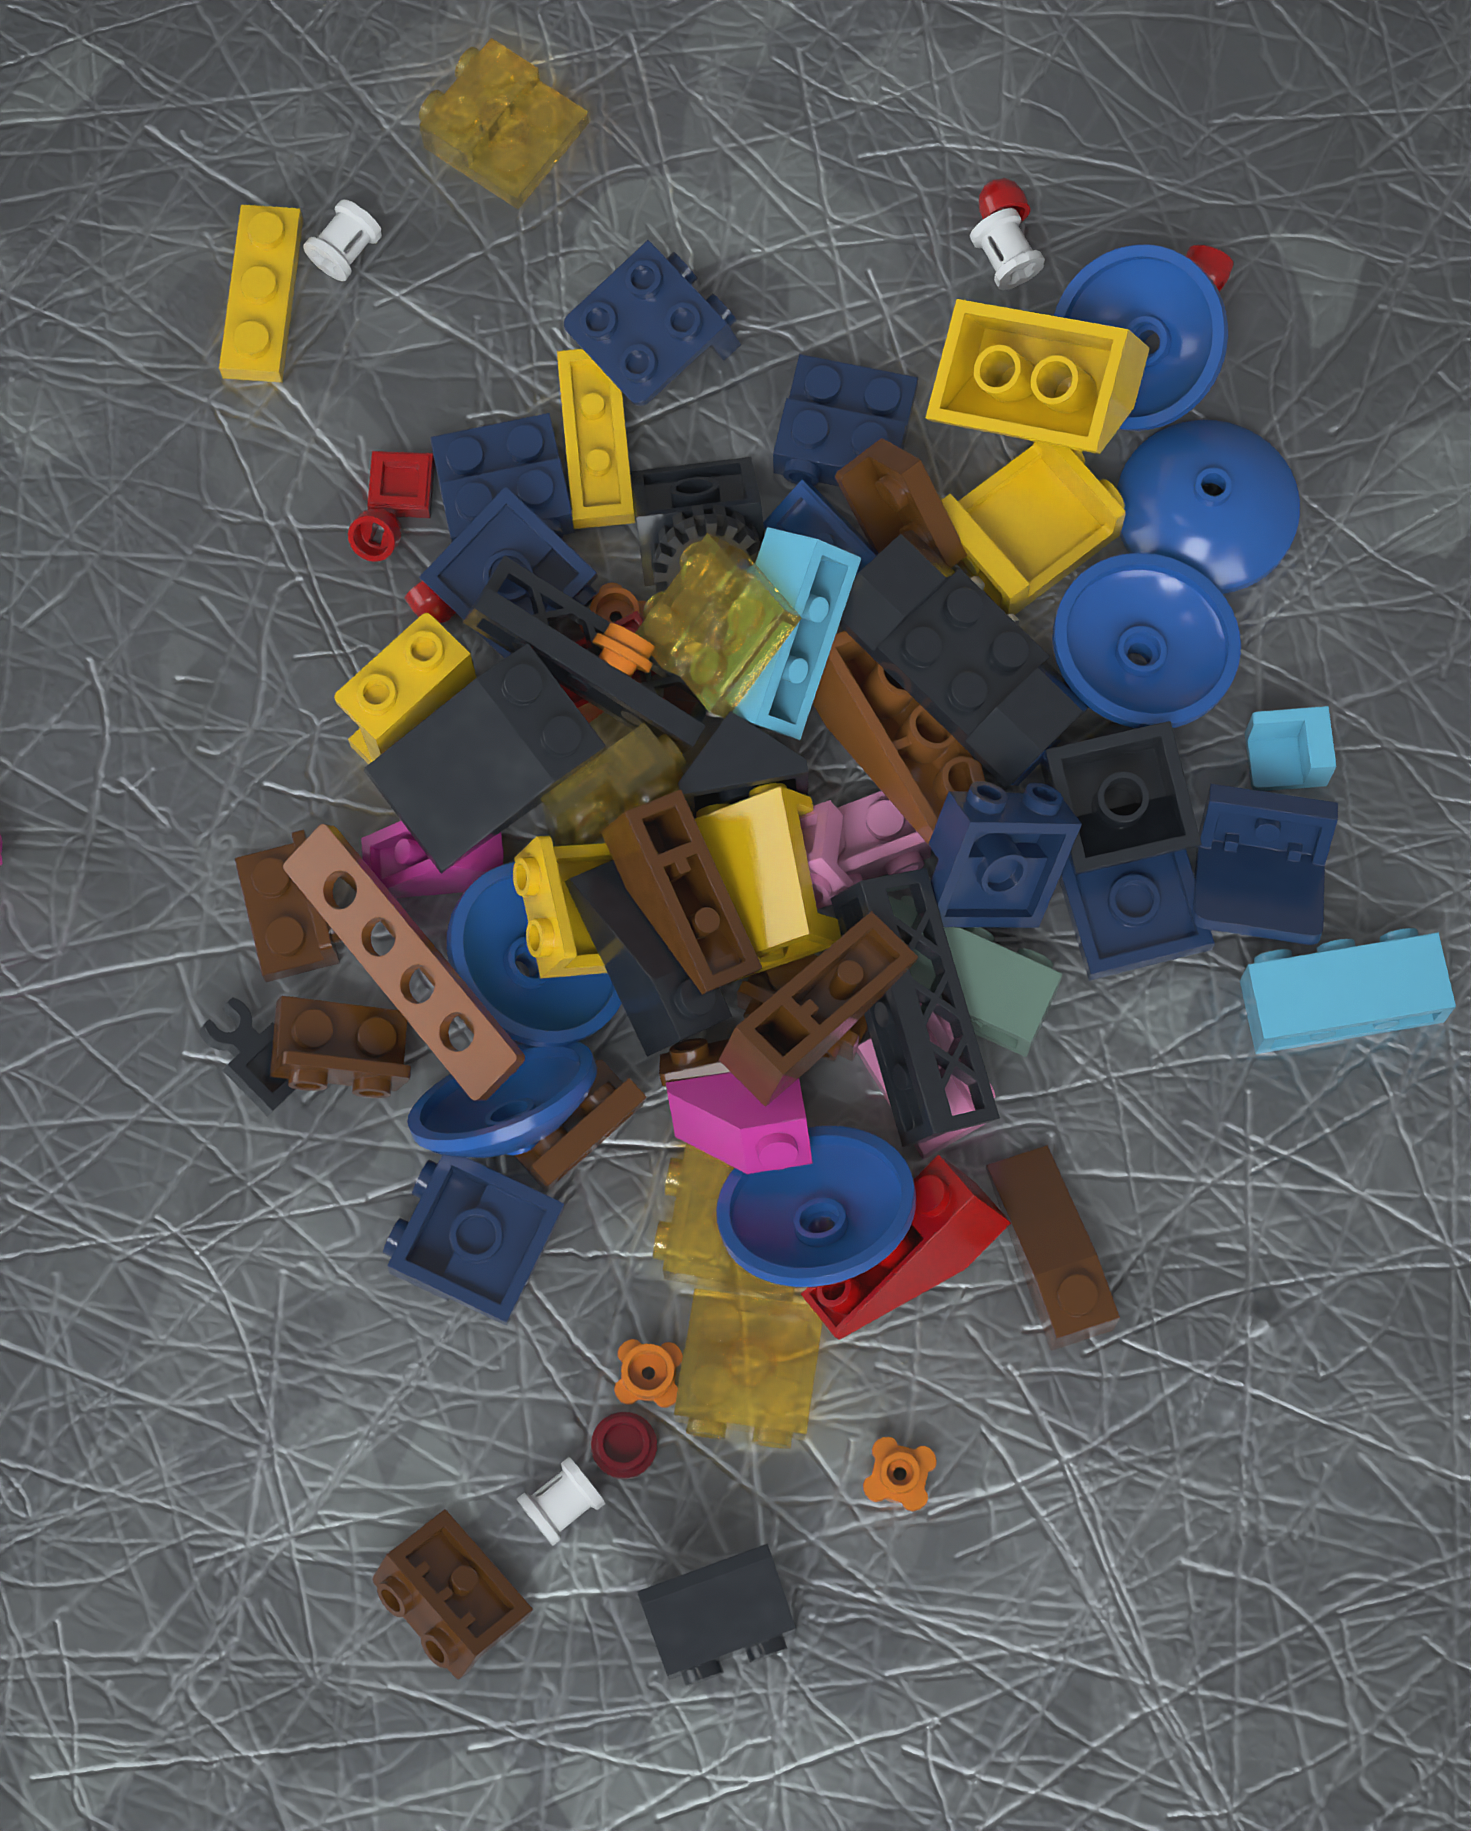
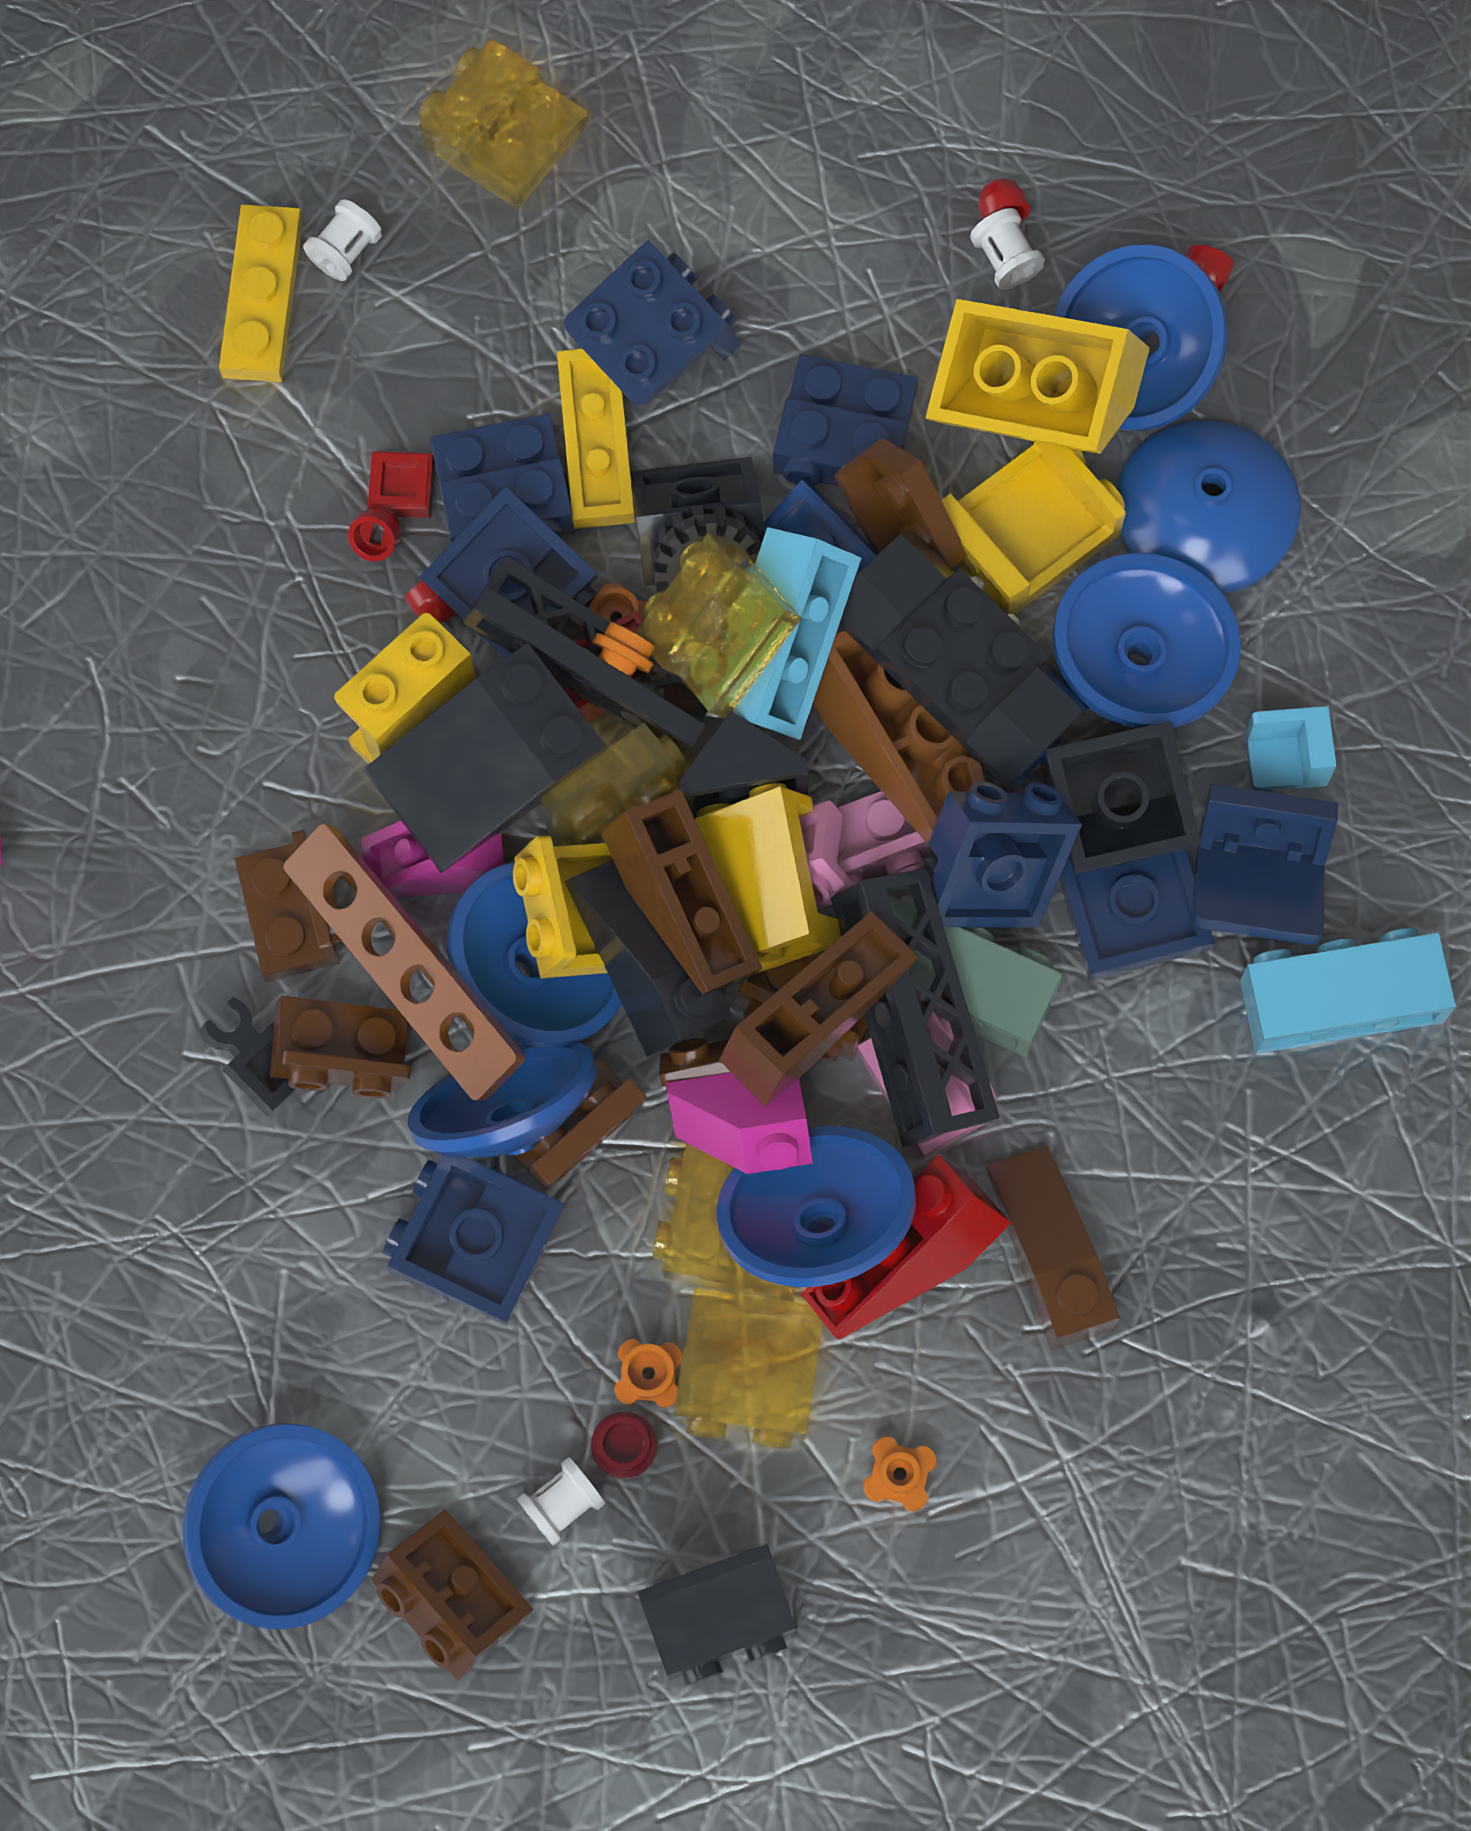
none -> blue dish [183,1423,380,1630]

